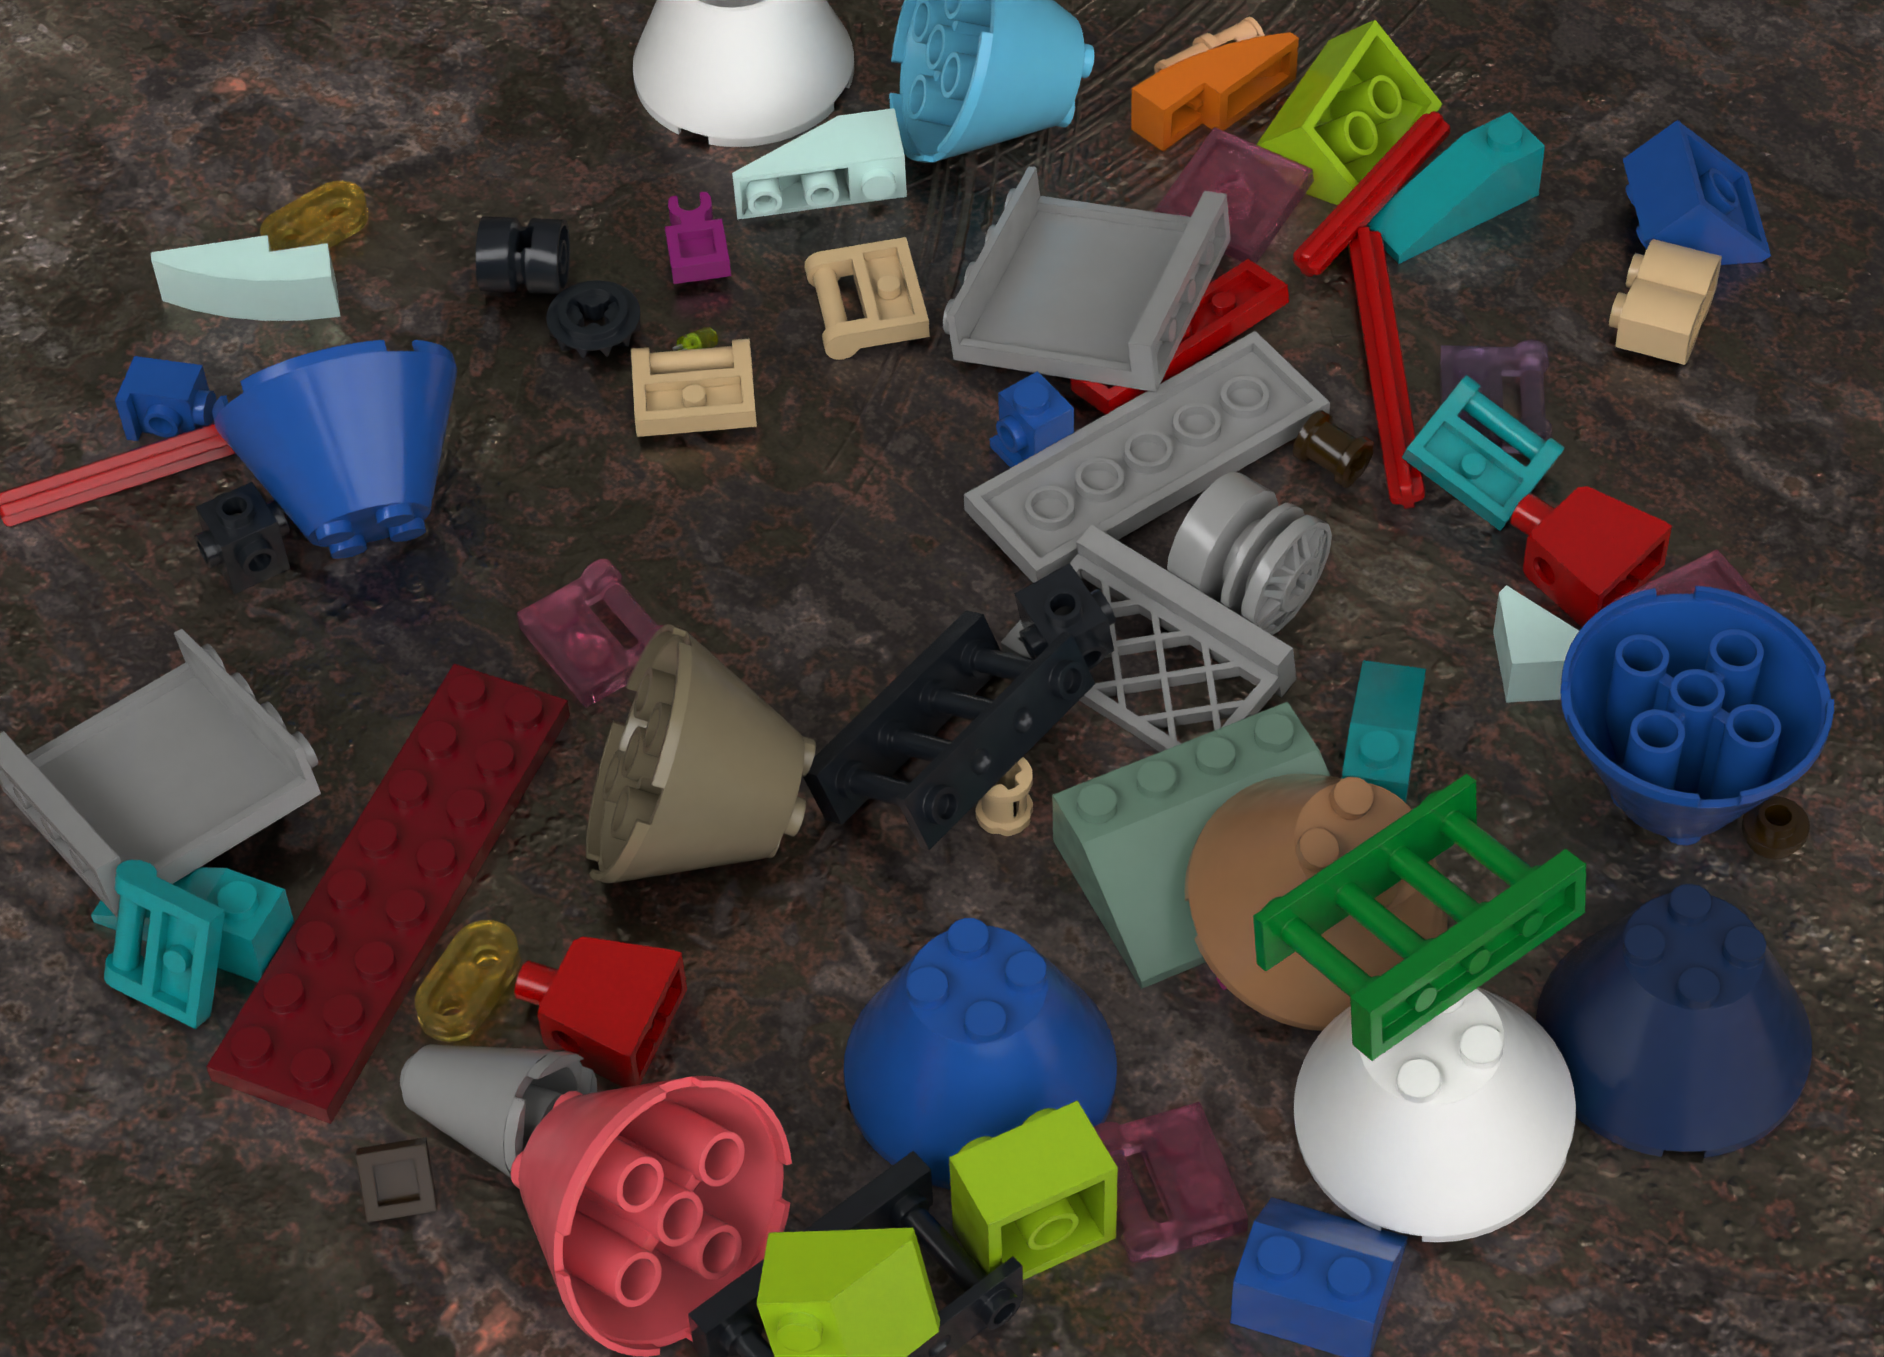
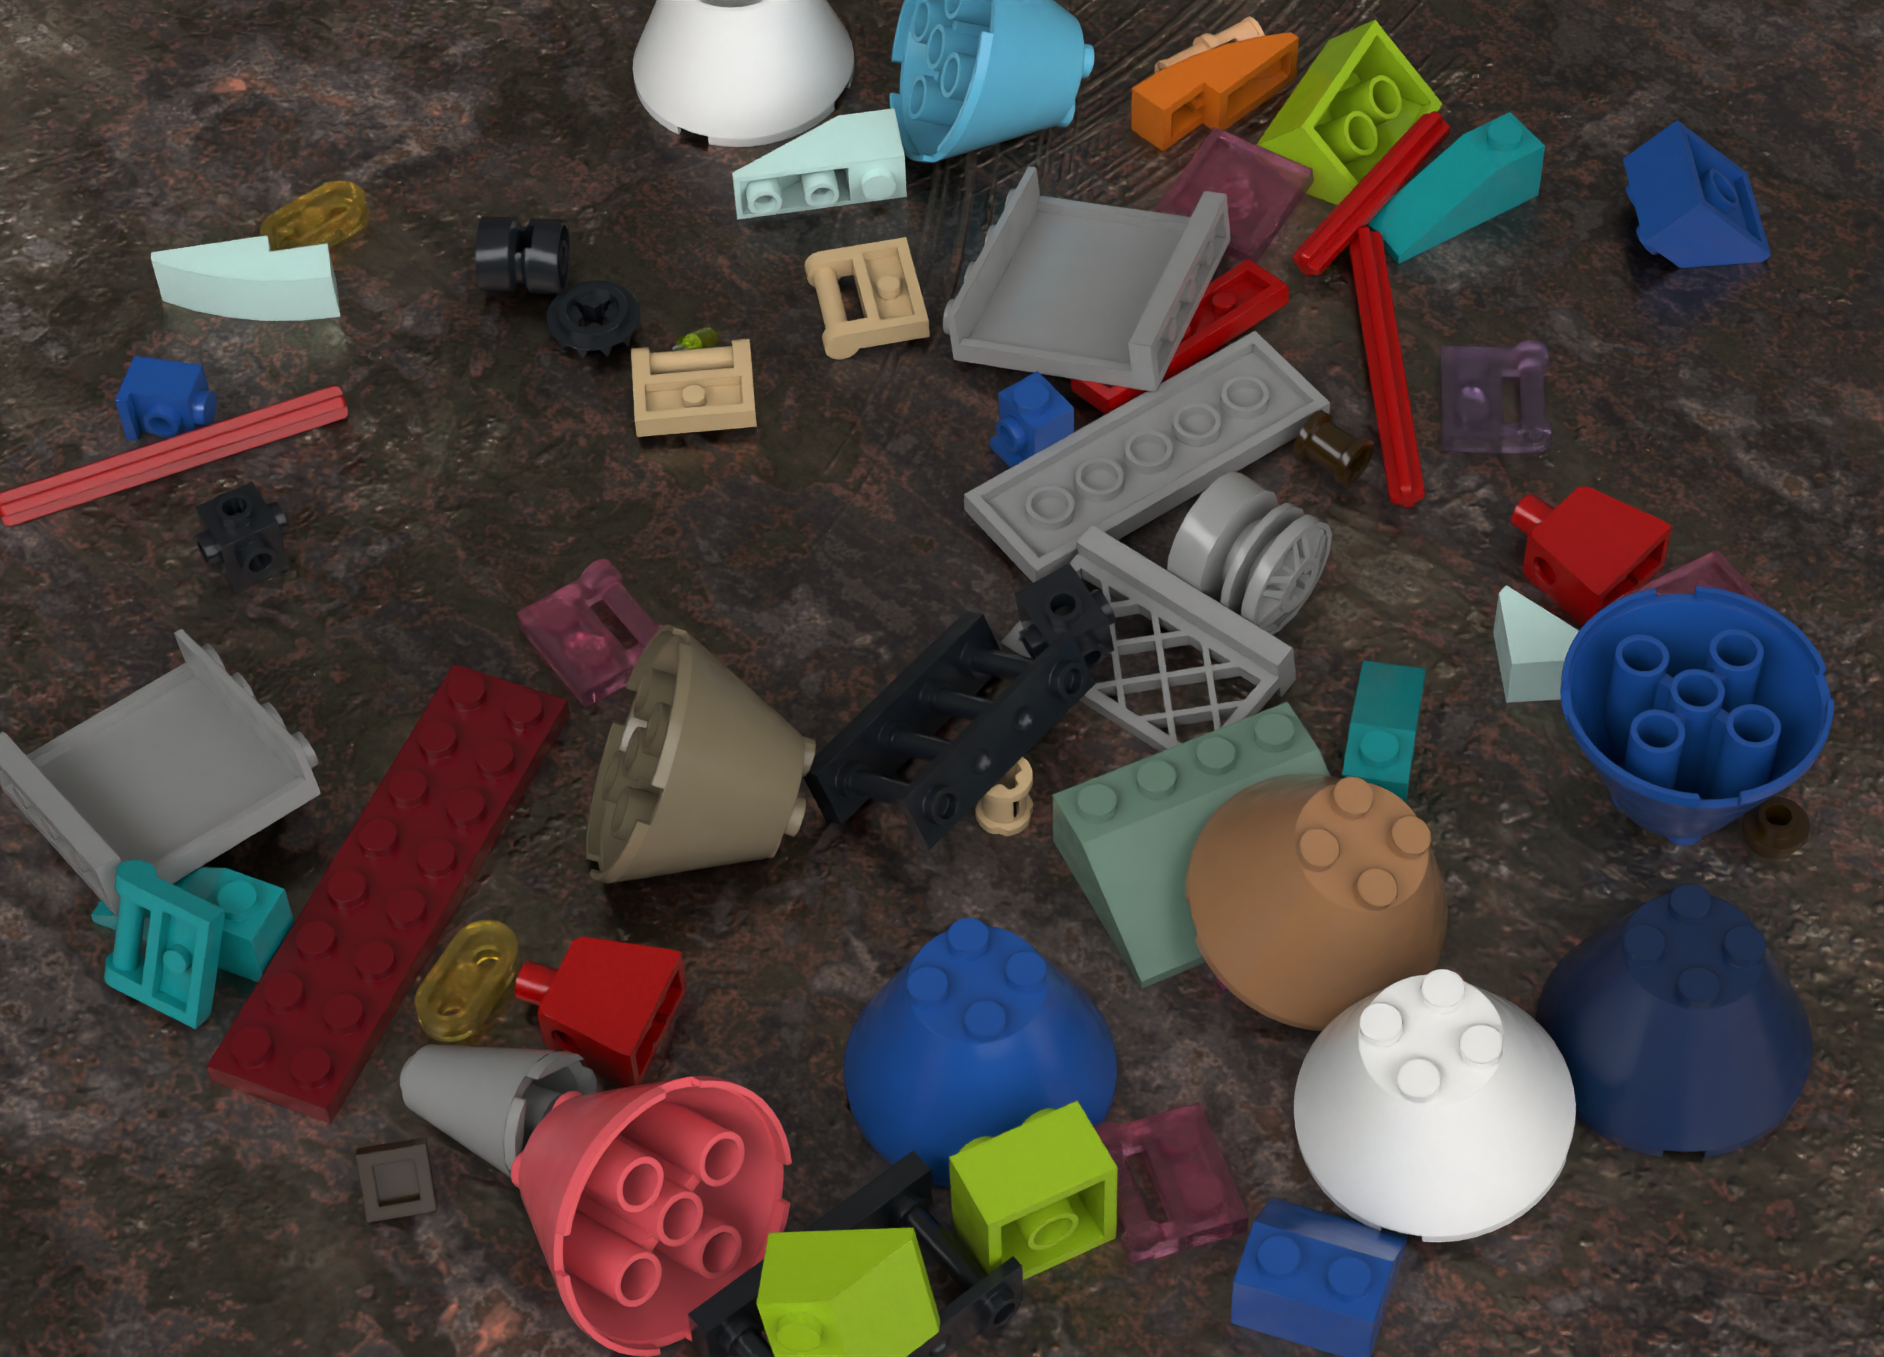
blue cone [212,340,457,559] -> none
magenta plate [665,192,731,284] -> none
green fence [1253,773,1586,1061] -> none
teal plate [1402,375,1565,531] -> none
tan brick [1609,239,1722,365] -> none

